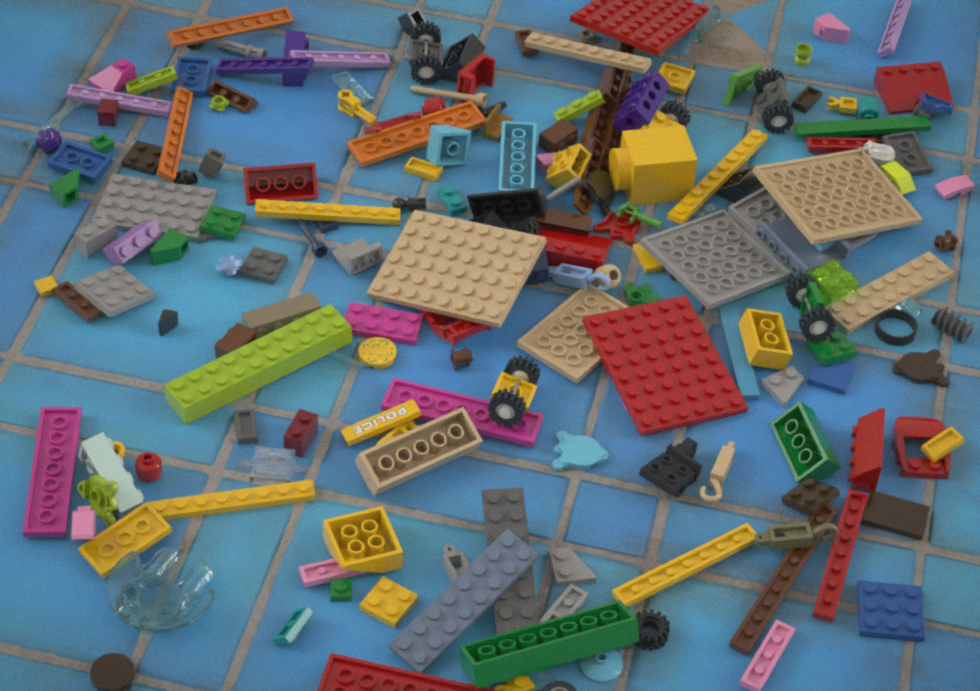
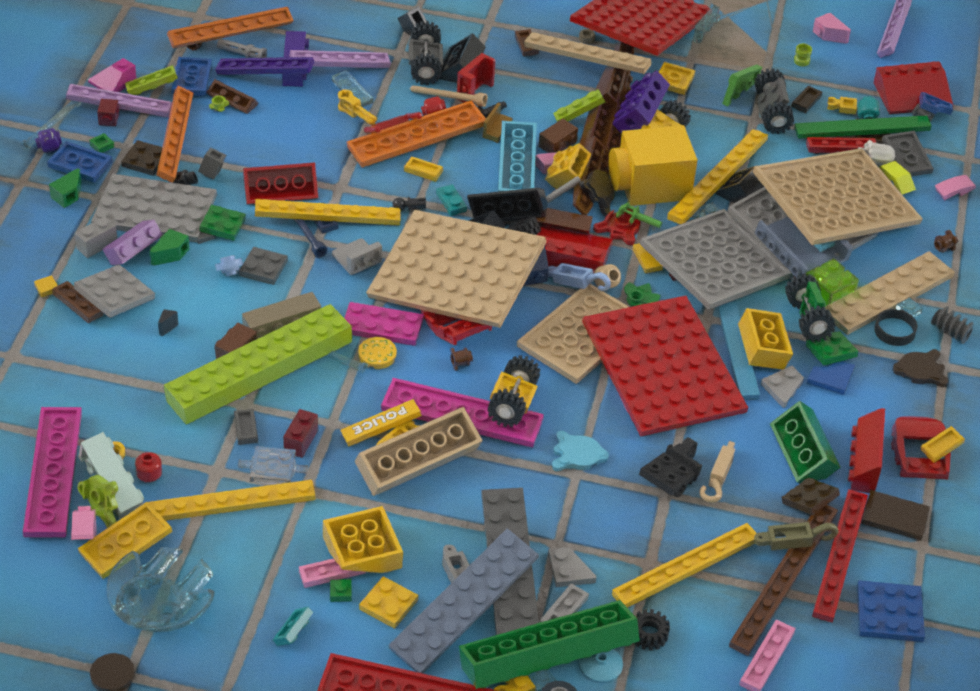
medium azure slope [426,125,471,166] -> none

